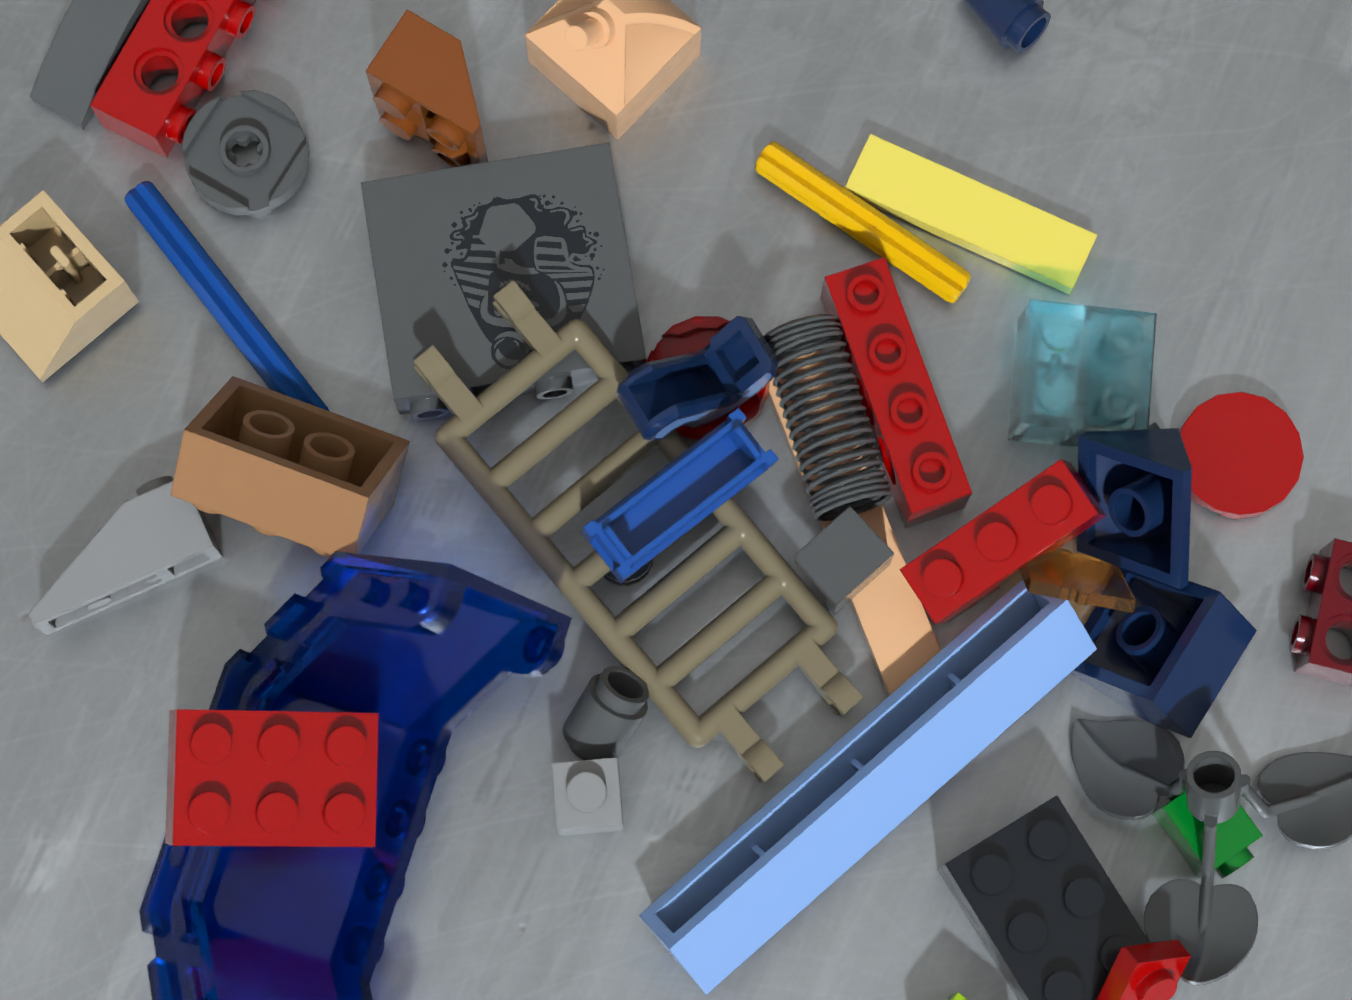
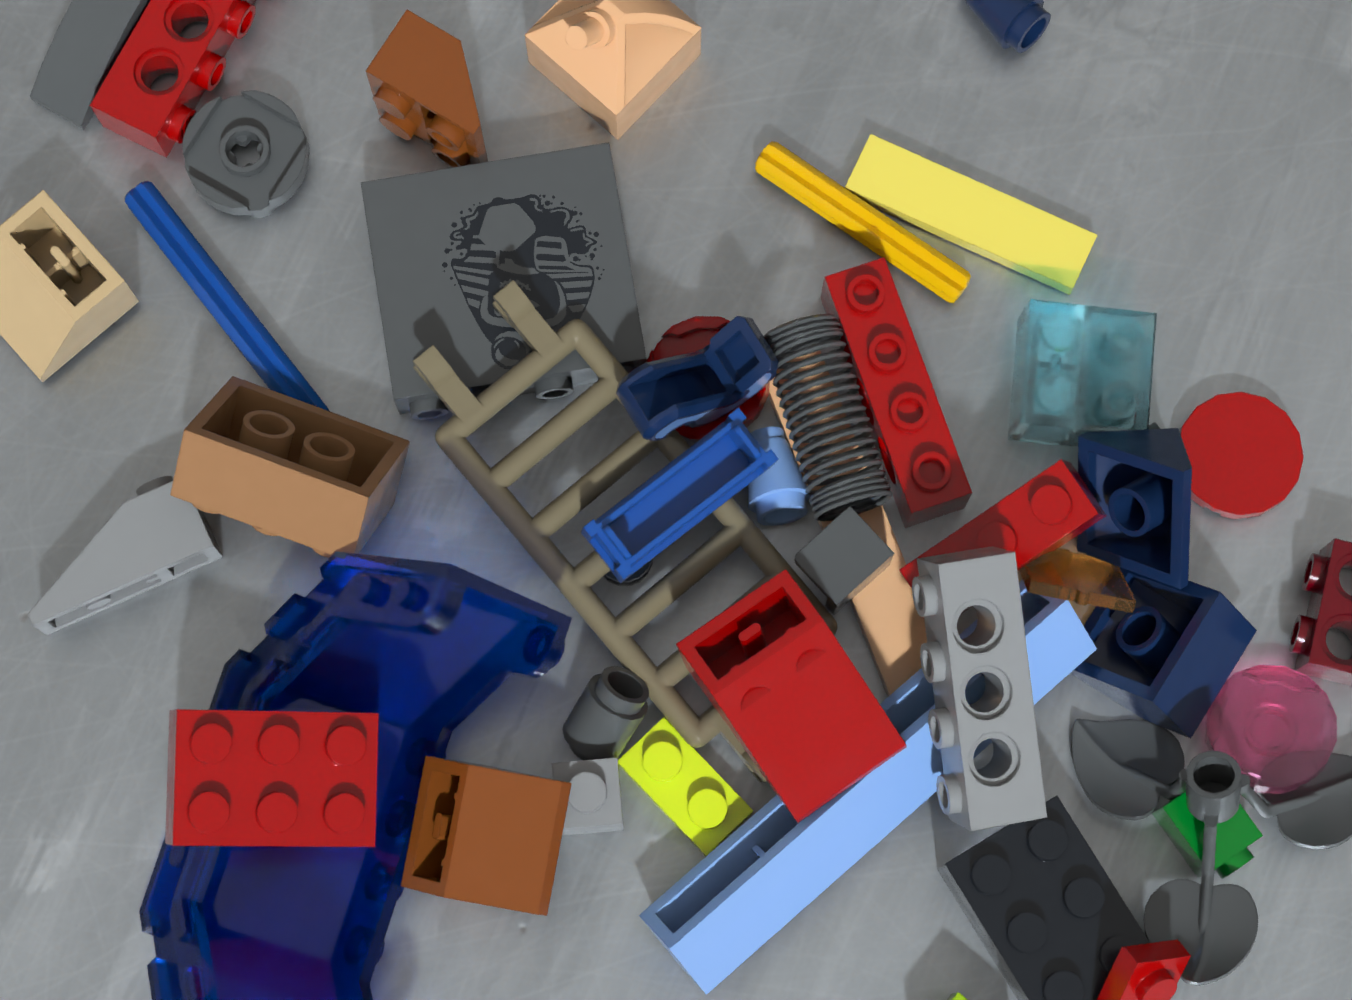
none -> dark orange slope [401,756,572,916]
none -> neon yellow plate [618,717,753,857]
none -> red slope [676,569,907,823]
none -> light blue cone [748,427,811,526]
none -> light grey brick [912,546,1047,831]
none -> clear pink tile [1205,665,1337,794]

